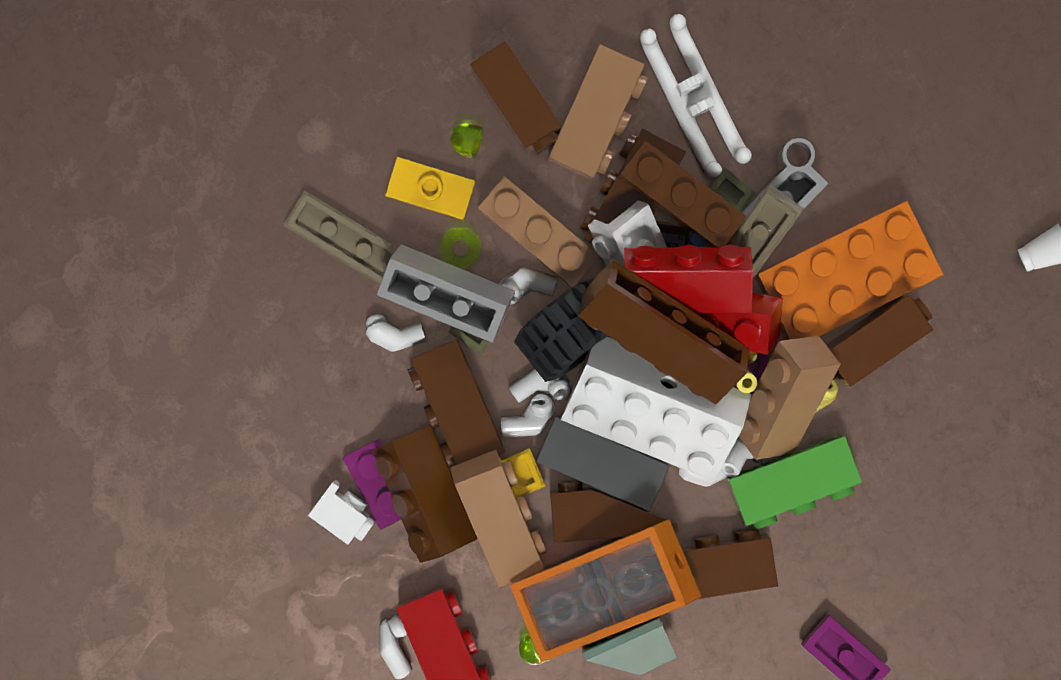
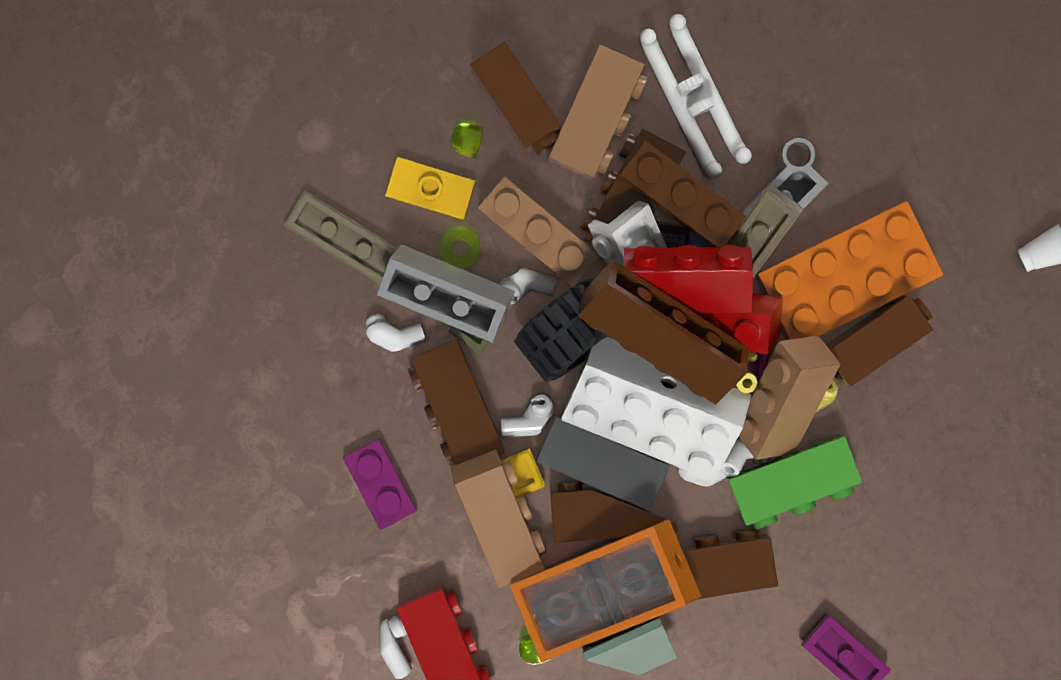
white brick [308,480,376,545] -> none
reddish brown brick [372,425,478,563] -> none
white arm [508,369,571,403] -> none
olive tile [708,167,756,211] -> none

